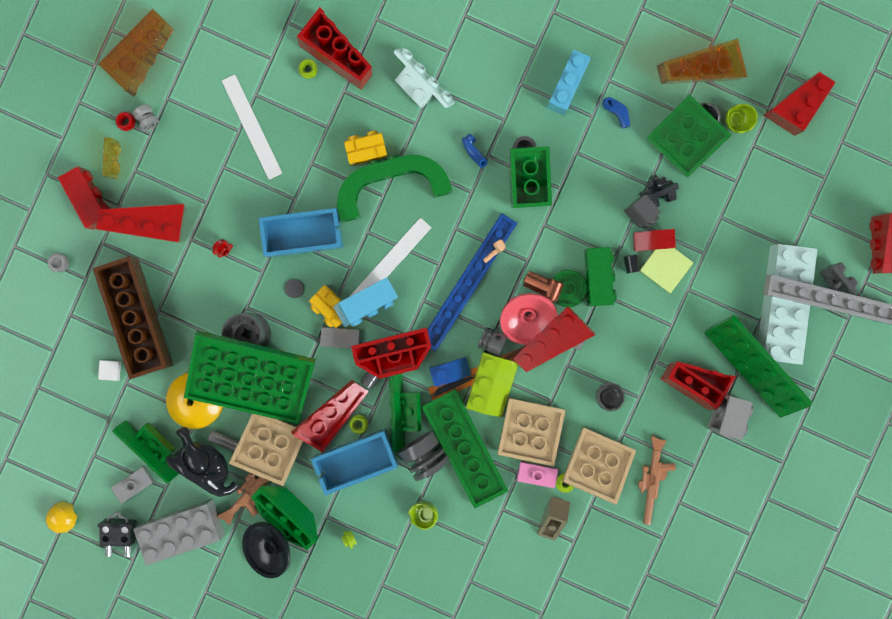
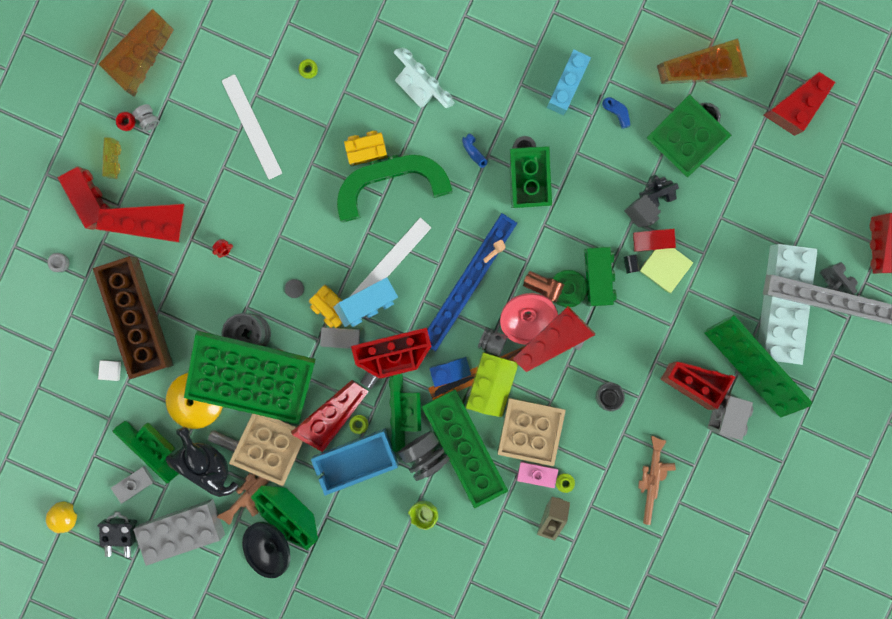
dark azure piece [259,208,344,258] -> none
red wedge [297,7,372,90] -> none
lime plate [341,530,357,549] -> none
tan plate [562,428,636,505] -> none
lime hair [725,104,758,133] -> none

